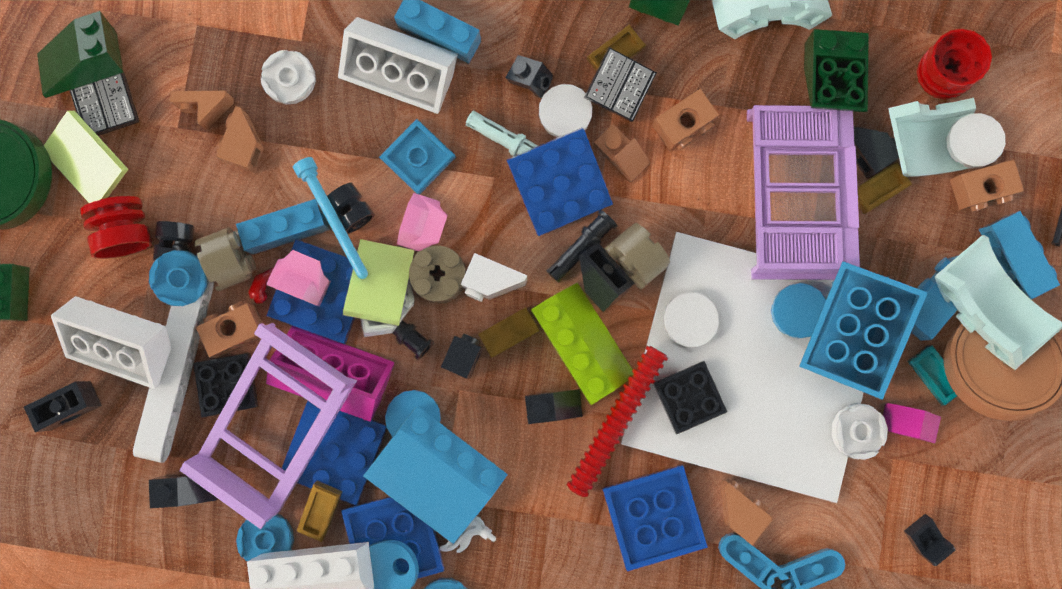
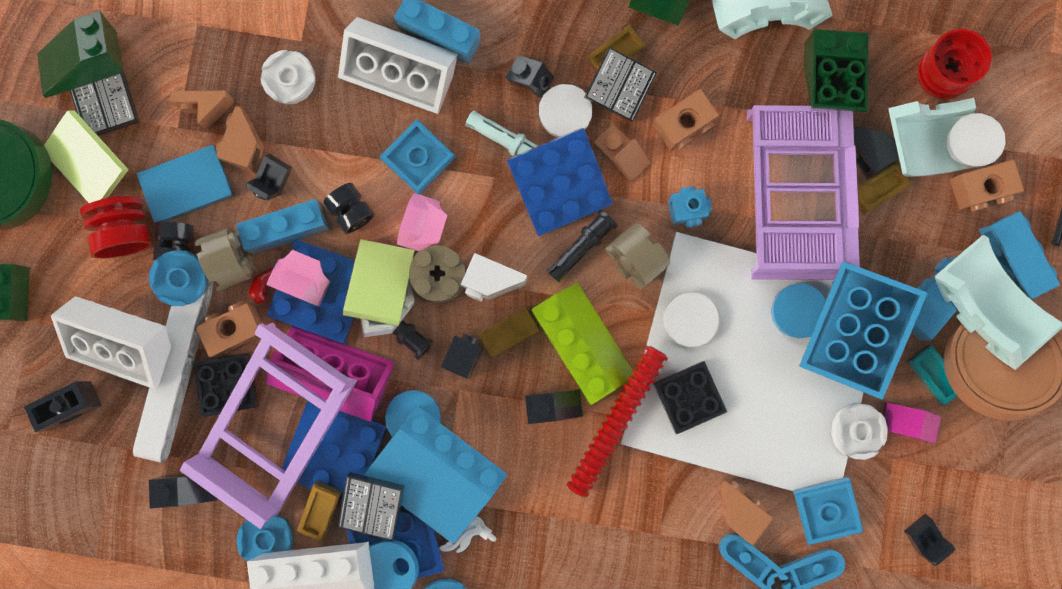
medium azure piece [293,157,368,279] -> none
black slope [579,243,635,312] -> none
blue plate [602,465,708,571] -> none
none -> dark azure tile [137,145,234,224]
none -> black bracket [245,154,293,200]
none -> light grey tile [338,472,405,541]
none -> dark azure brick [668,186,712,228]
none -> dark azure tile [793,477,864,545]

